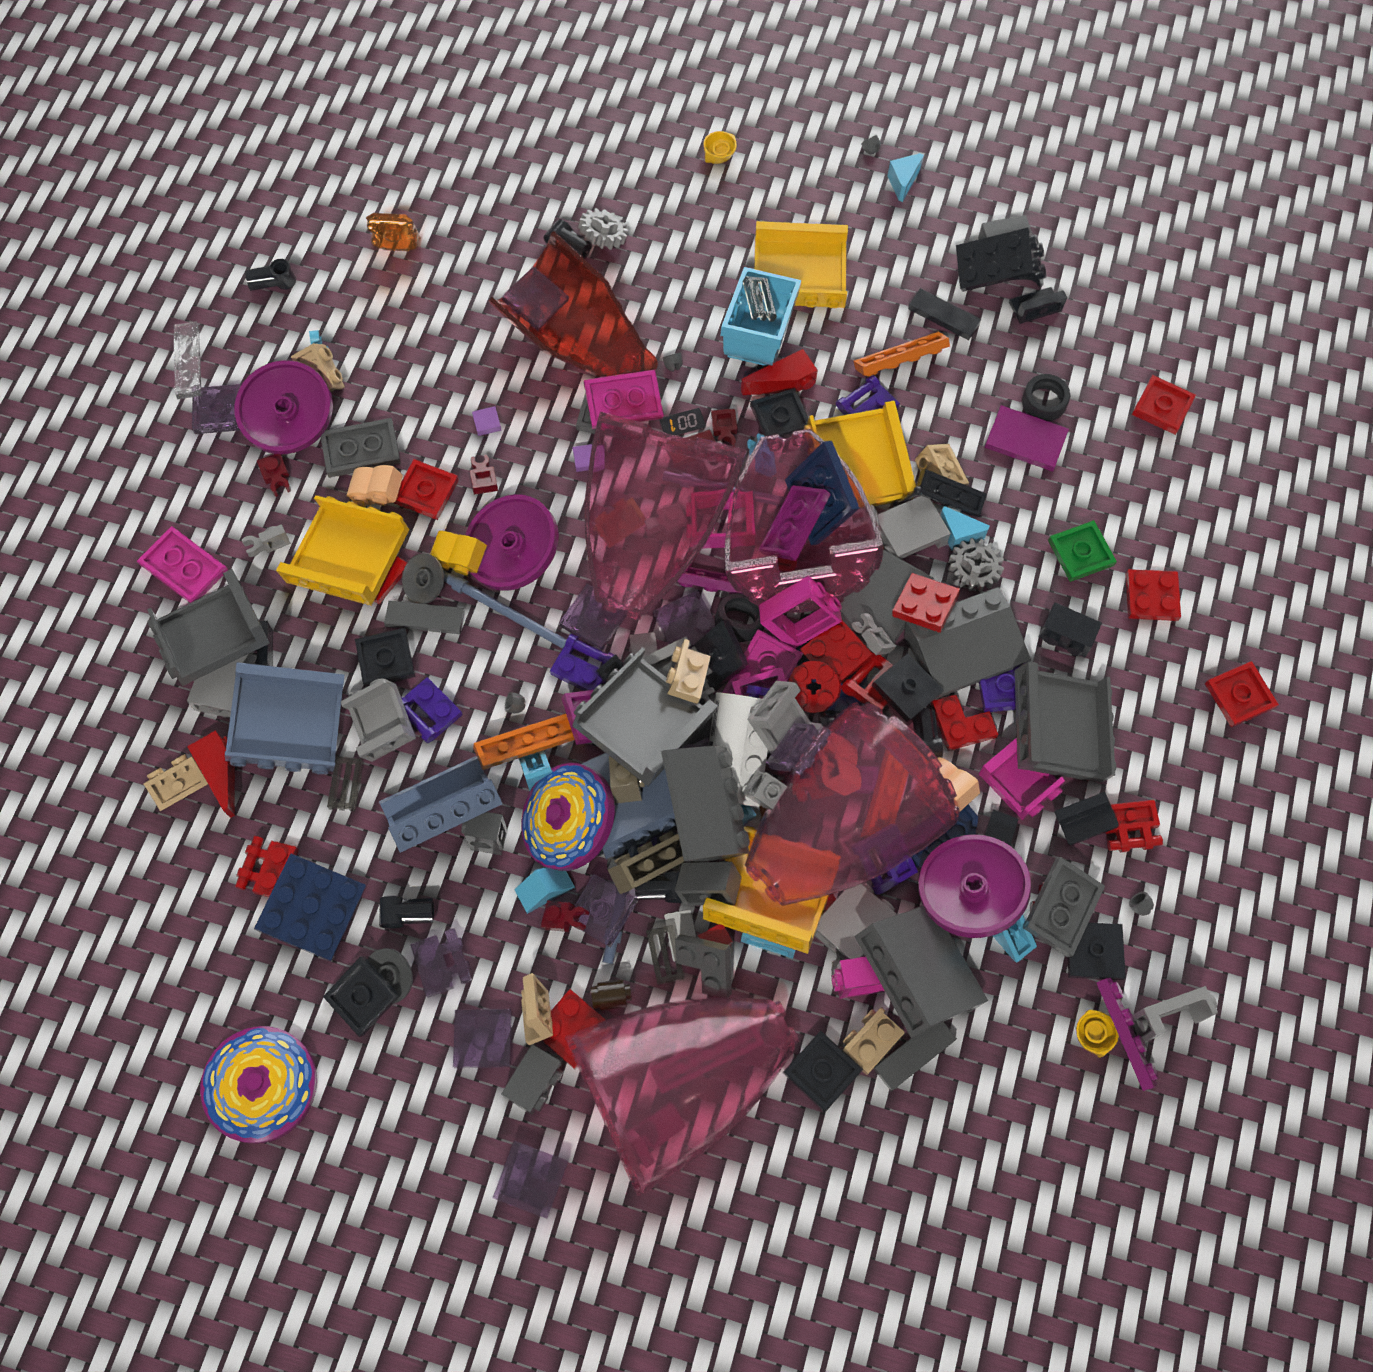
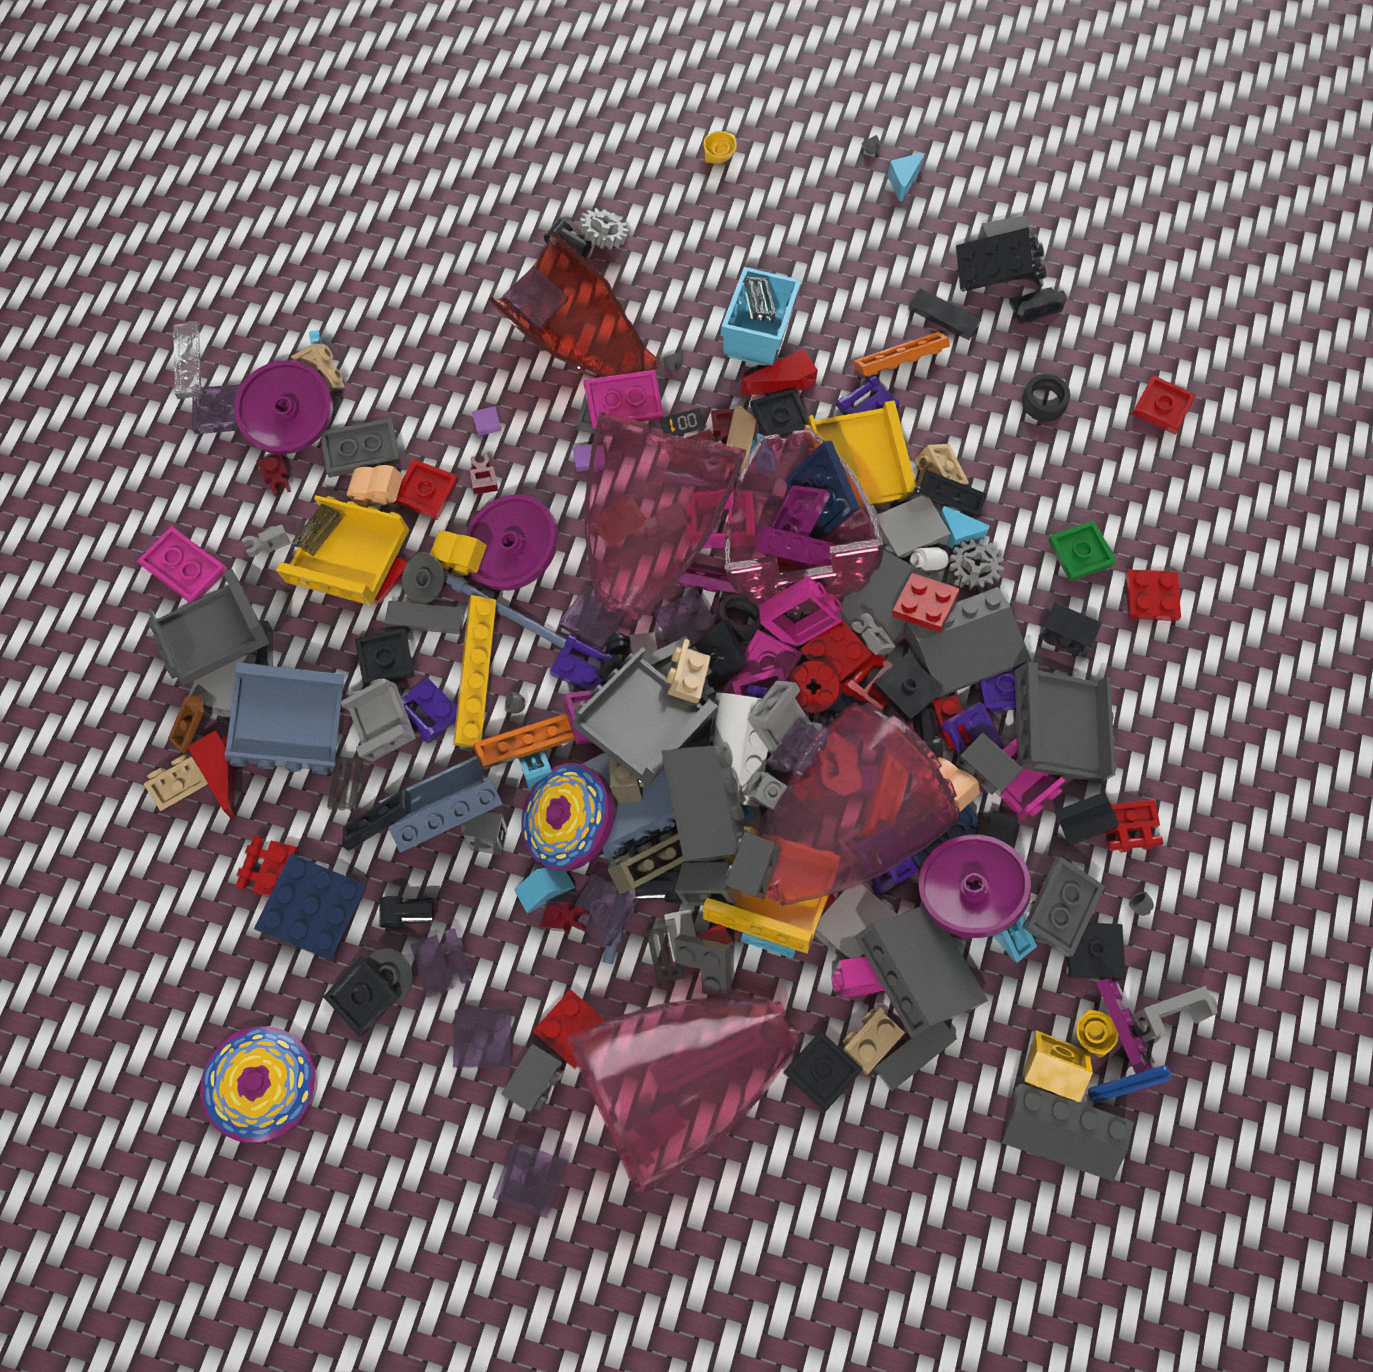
black piece [245,259,296,291] -> none
clear orange slope [366,213,421,251] -> none
tan bracket [521,973,553,1045] -> none
dark brown brick [591,979,632,1011] -> none
yellow panel [754,221,848,309] -> none
magenta tile [984,405,1069,472] -> none
red plate [1205,661,1279,728] -> none
none -> dark orange slope [168,695,204,754]
none -> clear smoke tile [292,504,343,556]
none -> black tile [342,789,411,851]
none -> yellow plate [453,595,496,748]
none -> black plate [605,633,630,655]
none -> tan tile [723,405,757,474]
none -> dark grey brick [726,832,783,900]
none -> magenta plate [754,525,846,572]
none -> white brick [910,547,948,573]
none -> dark purple plate [941,702,1005,764]
none -> dark grey brick [960,733,1023,797]
none -> dark grey slope [1001,1084,1134,1181]
none -> yellow slope [1024,1030,1093,1103]
none -> blue axle [1088,1065,1172,1103]

